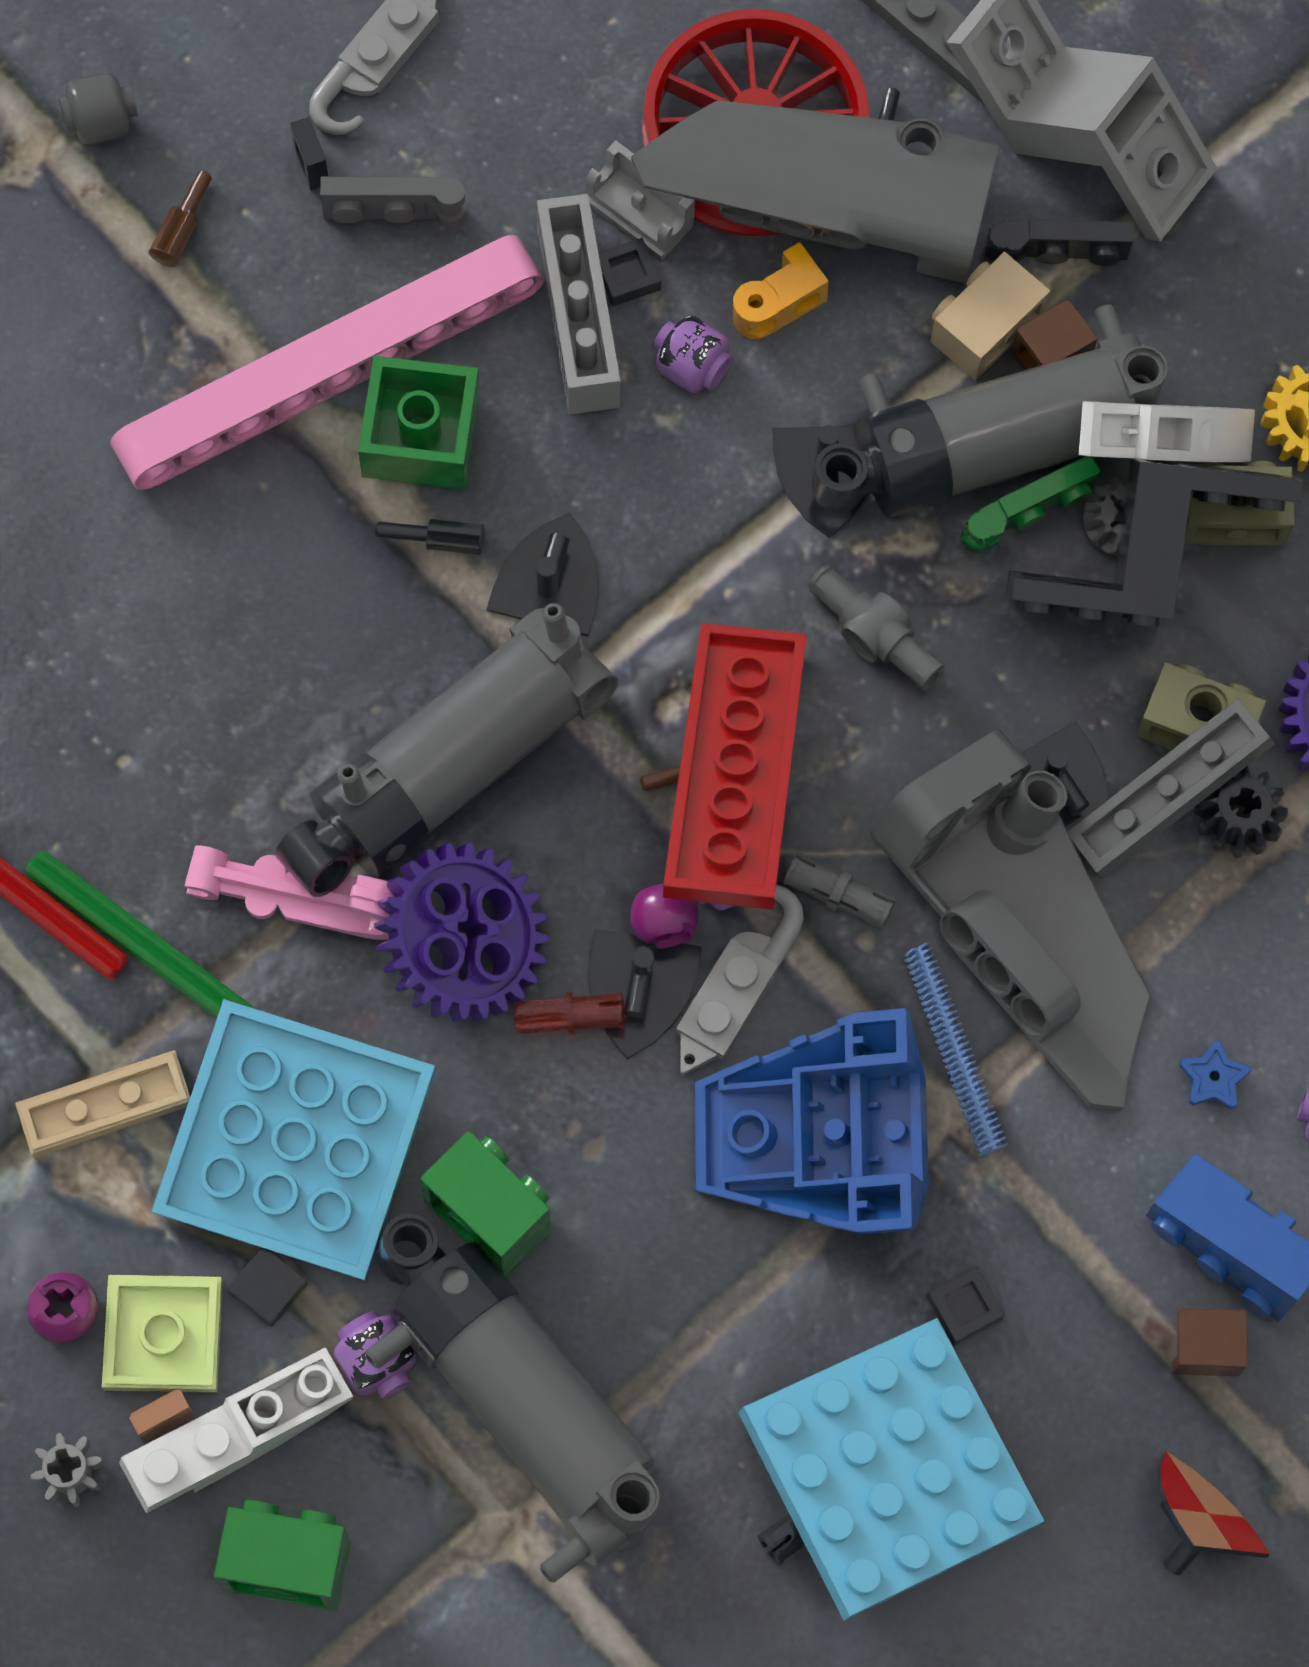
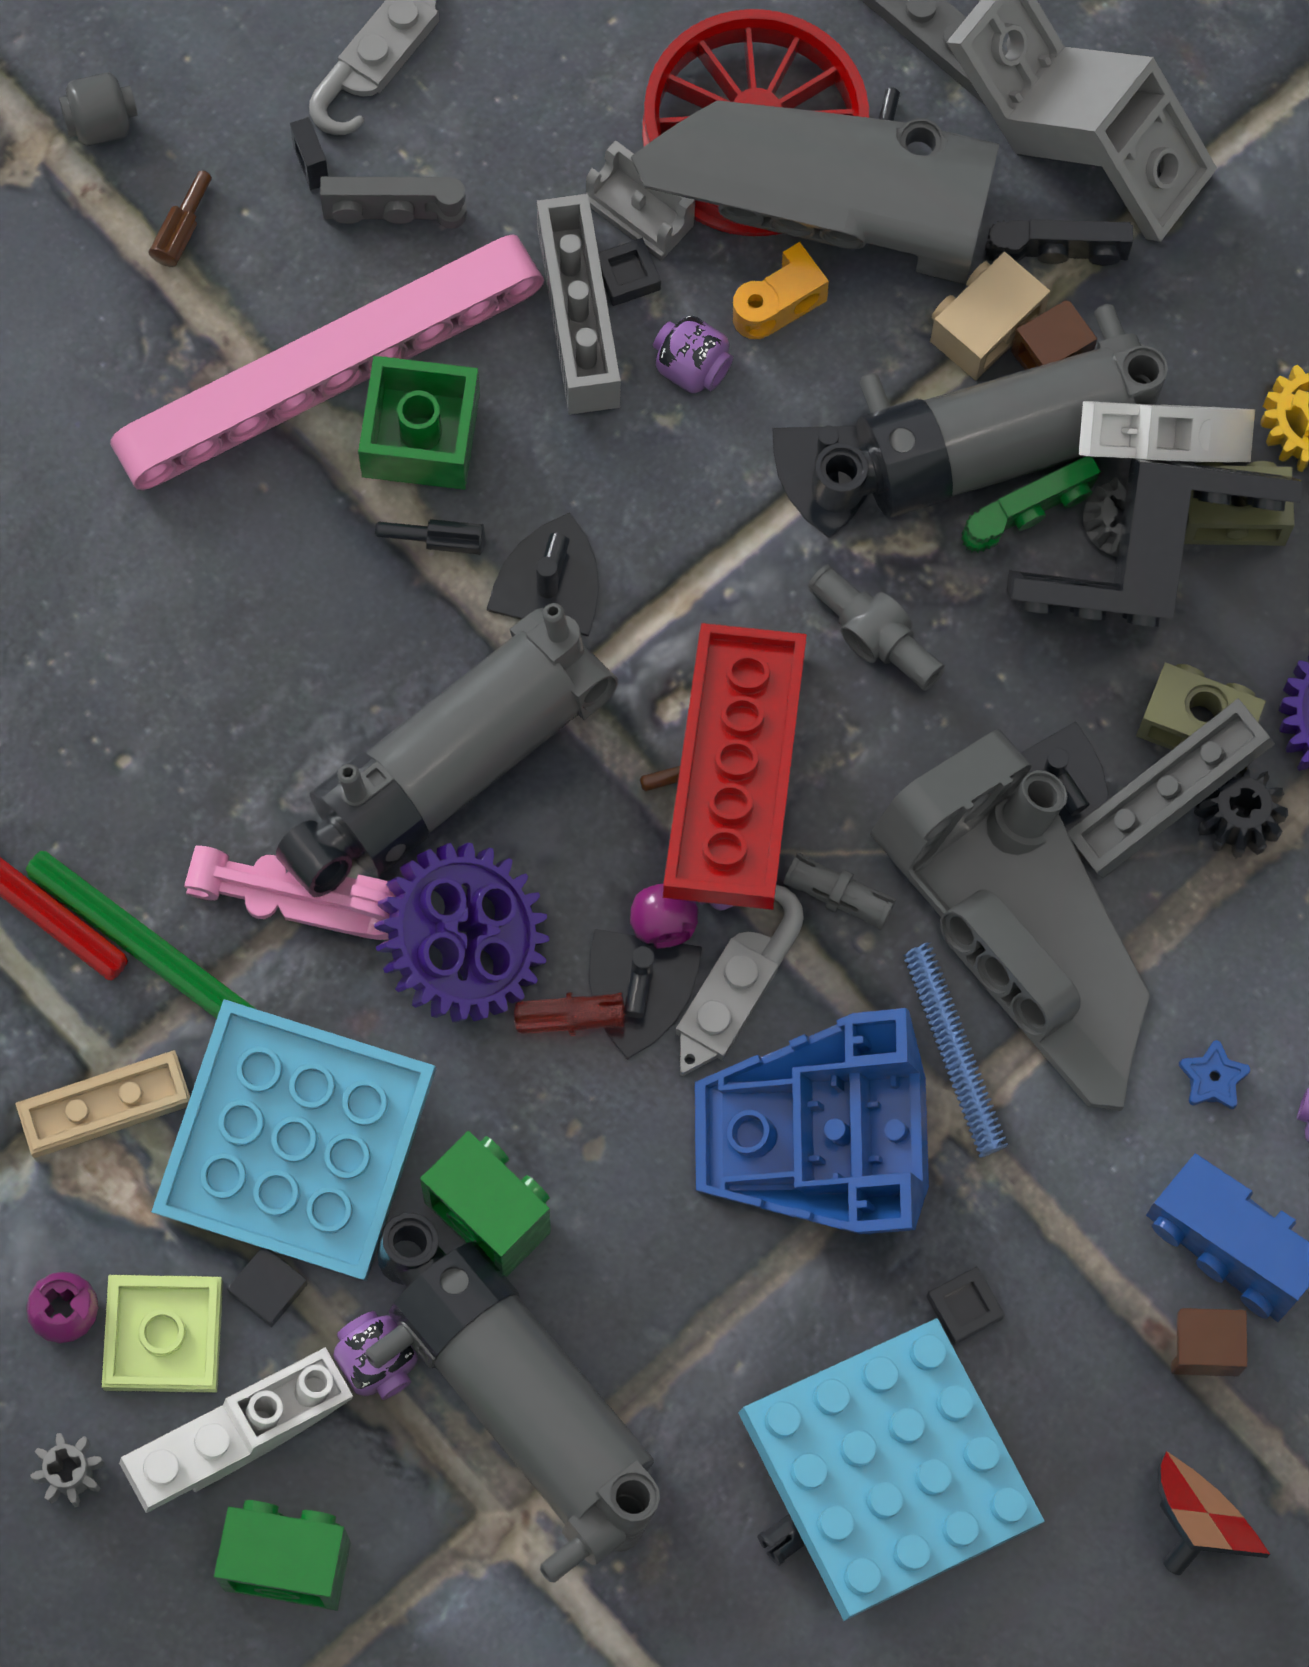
nougat tile [129,1389,195,1444] -> none

